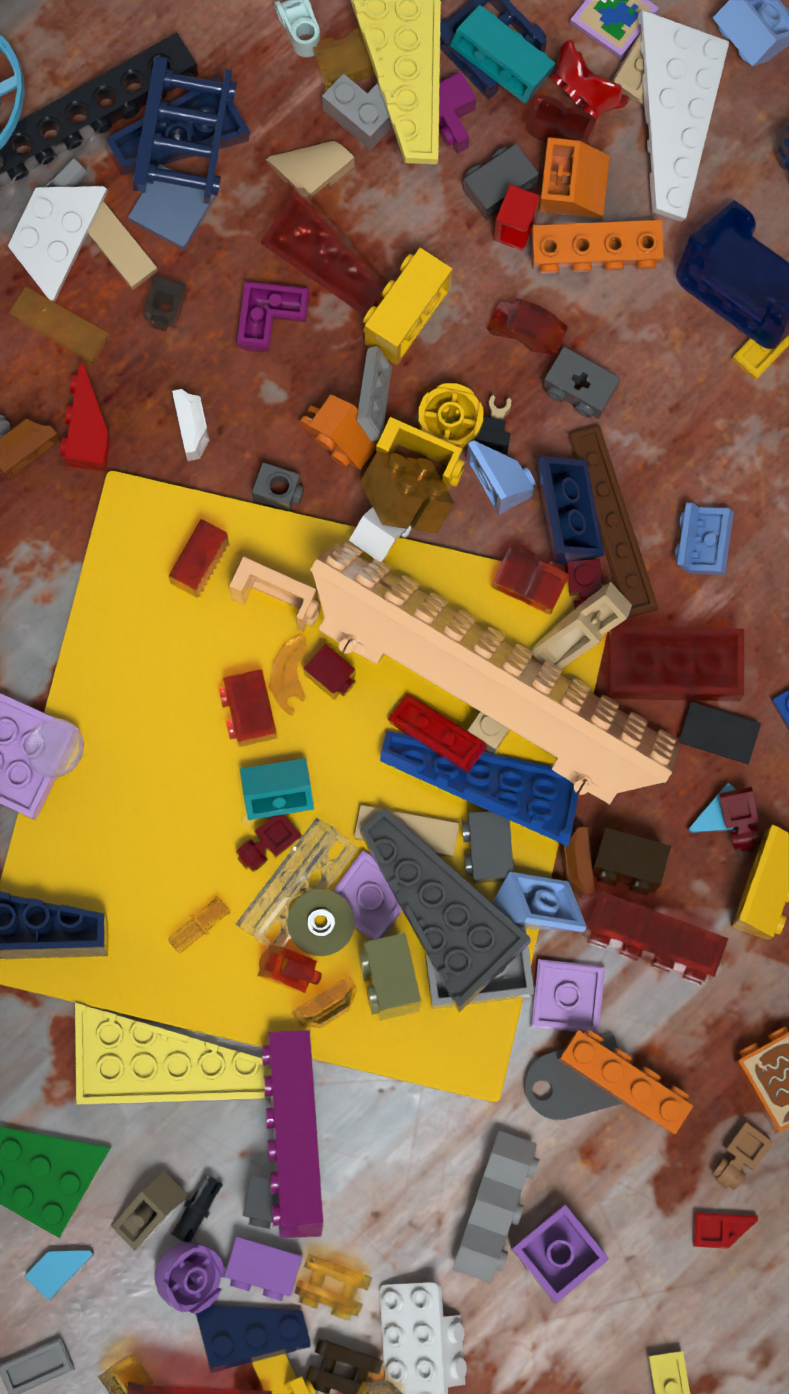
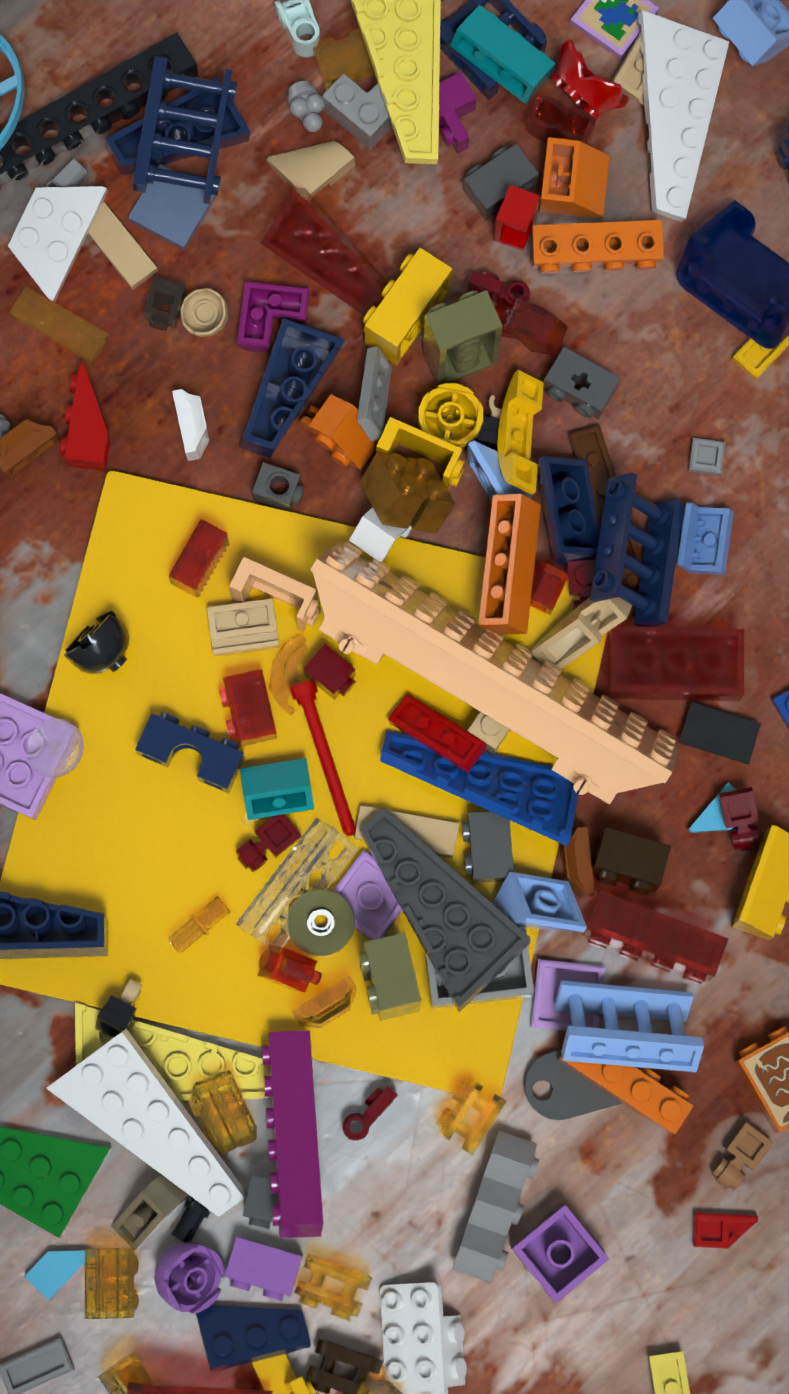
none -> white wing [46,1029,247,1217]
none -> black cylinder [64,609,130,674]
none -> clear yellow brick [85,1248,139,1319]
none -> black piece [95,979,142,1038]
none -> dark blue arch [135,712,245,794]
none -> tan hair [180,288,229,337]
none -> clear yellow brick [189,1070,257,1154]
none -> tan plate [207,598,279,656]
none -> dark blue wedge [240,318,345,458]
none -> light grey piece [287,81,325,132]
none -> red piece [289,679,356,836]
none -> dark red plate [342,1086,398,1141]
none -> olive brick [423,290,503,386]
none -> clear yellow brick [436,1079,506,1155]
none -> dark red plate [468,271,530,309]
none -> orange brick [478,494,541,635]
none -> yellow slope [497,370,544,495]
none -> light blue fence [554,980,704,1072]
none -> dark blue fence [590,472,684,629]
none -> light grey tile [688,438,726,476]

